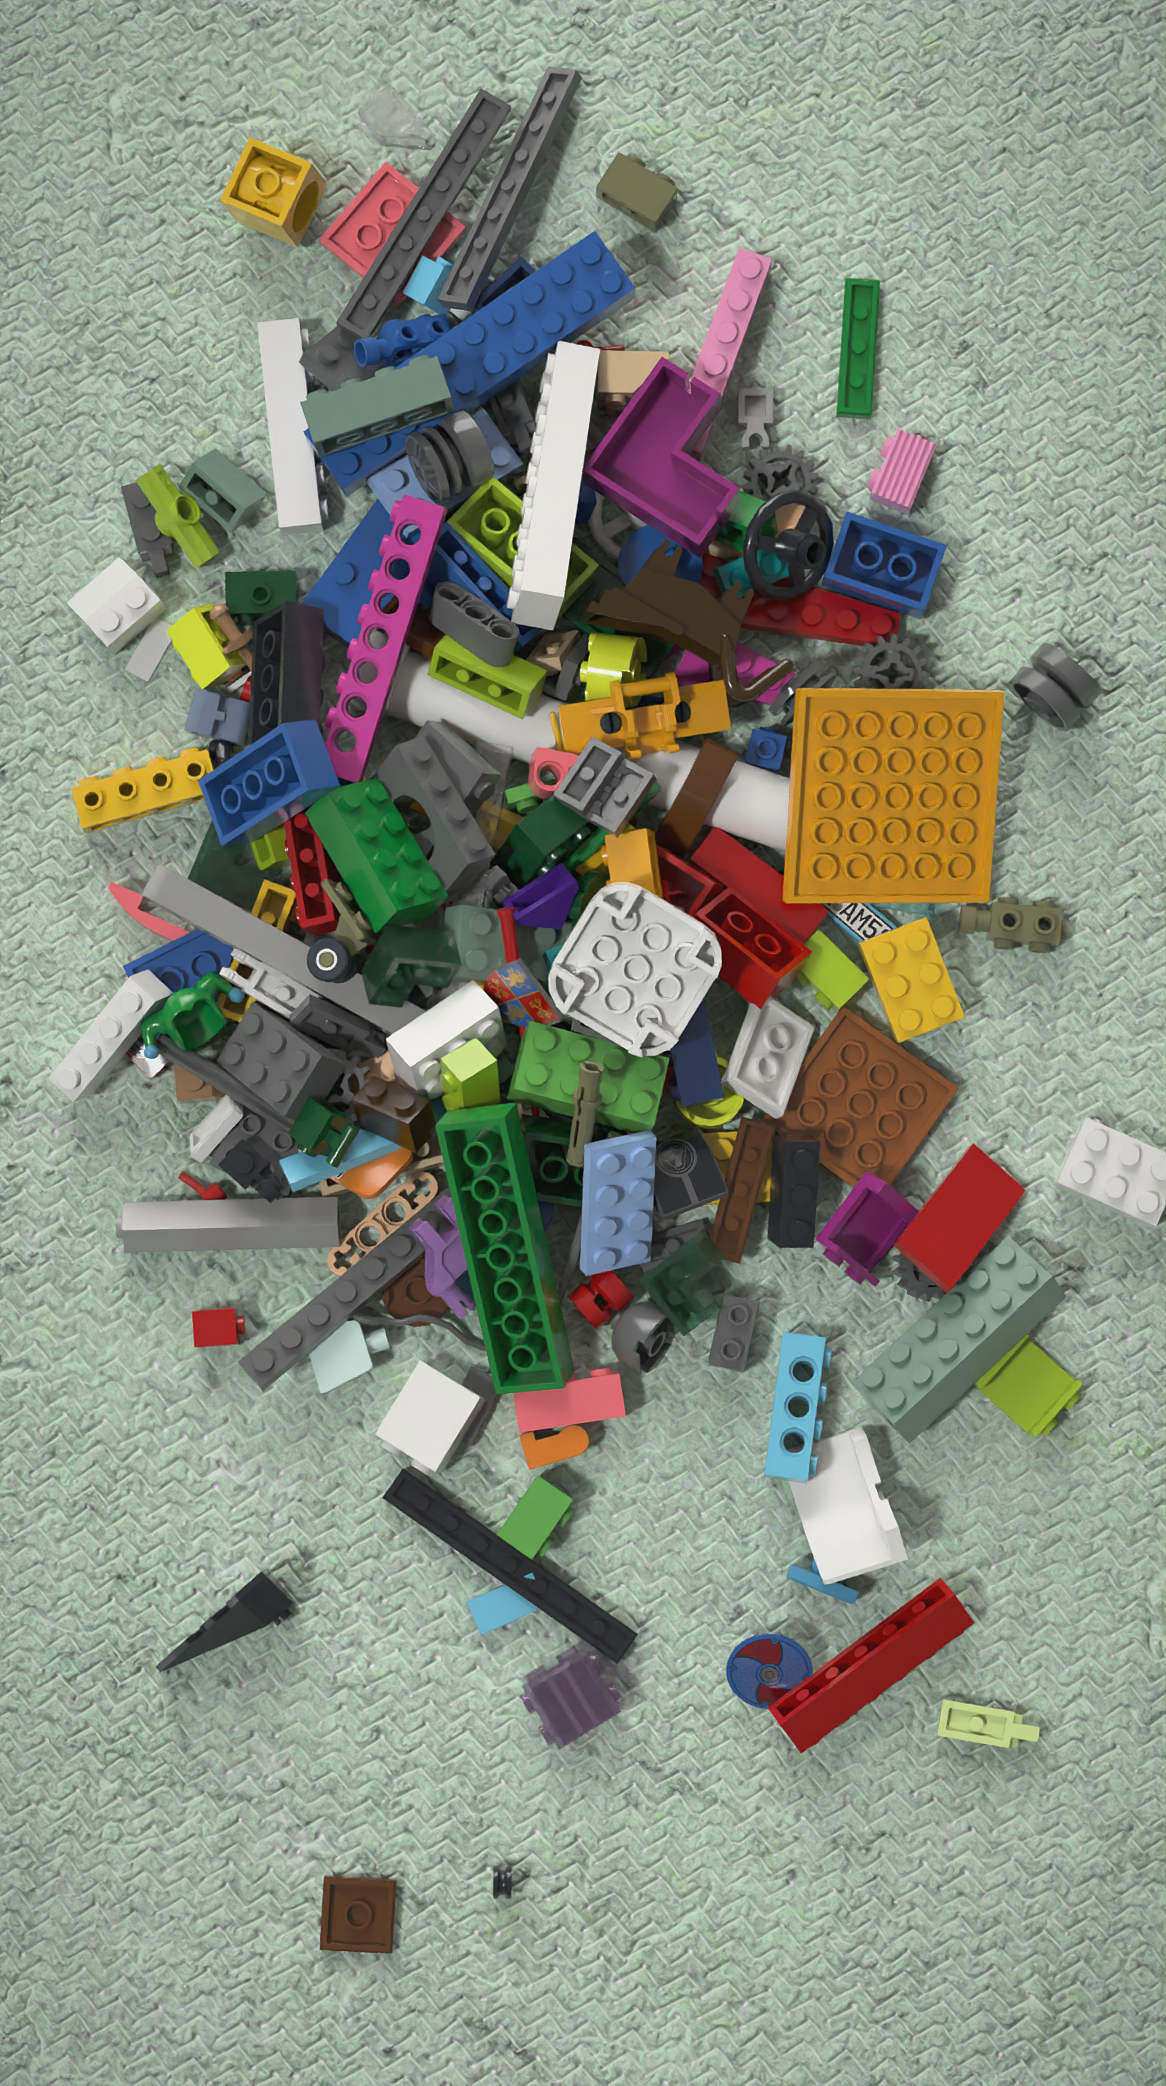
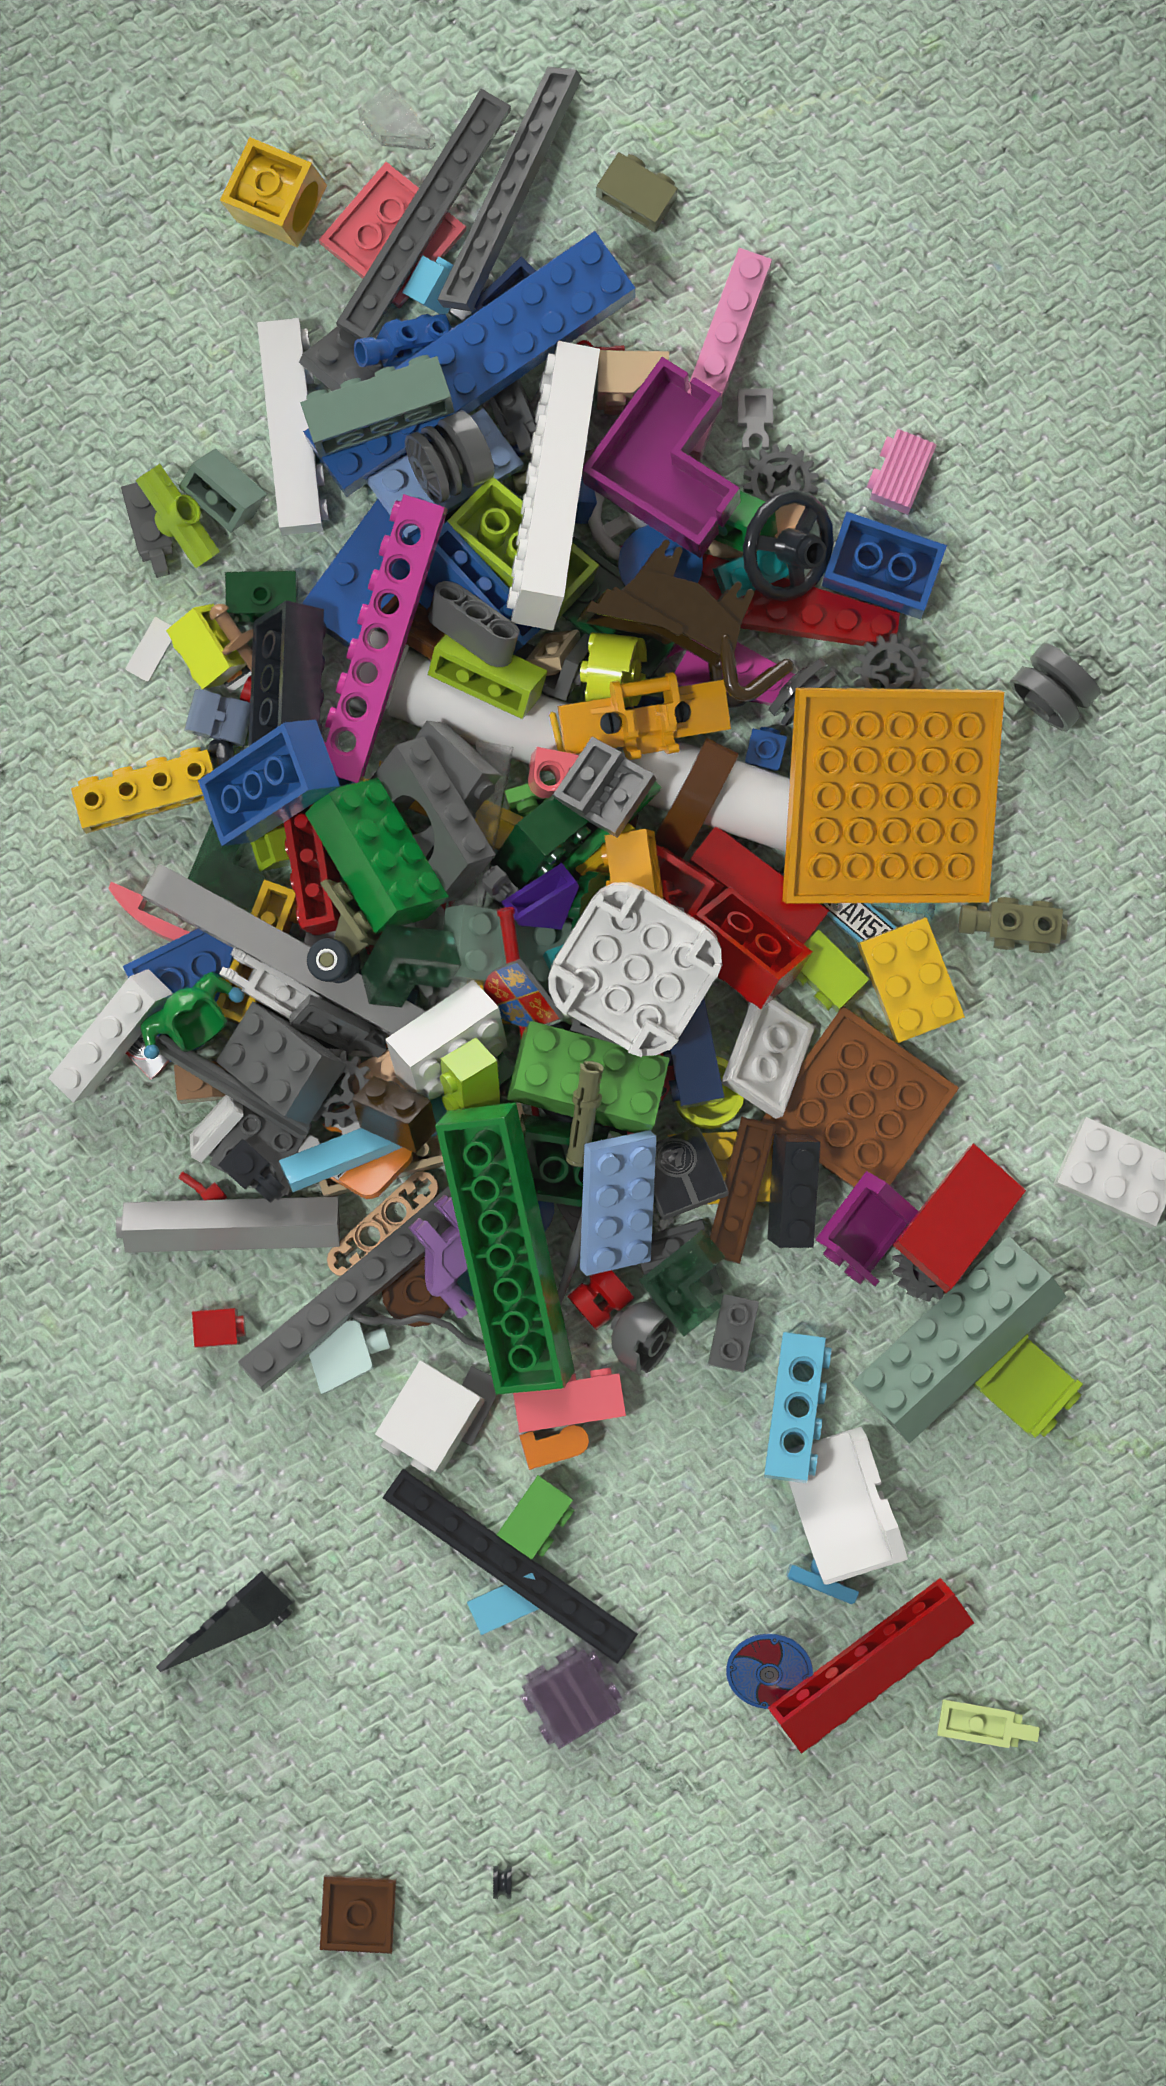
white slope [67,557,166,655] -> none
dark green brick [288,1096,360,1168] -> none
green tile [836,278,880,419] -> none

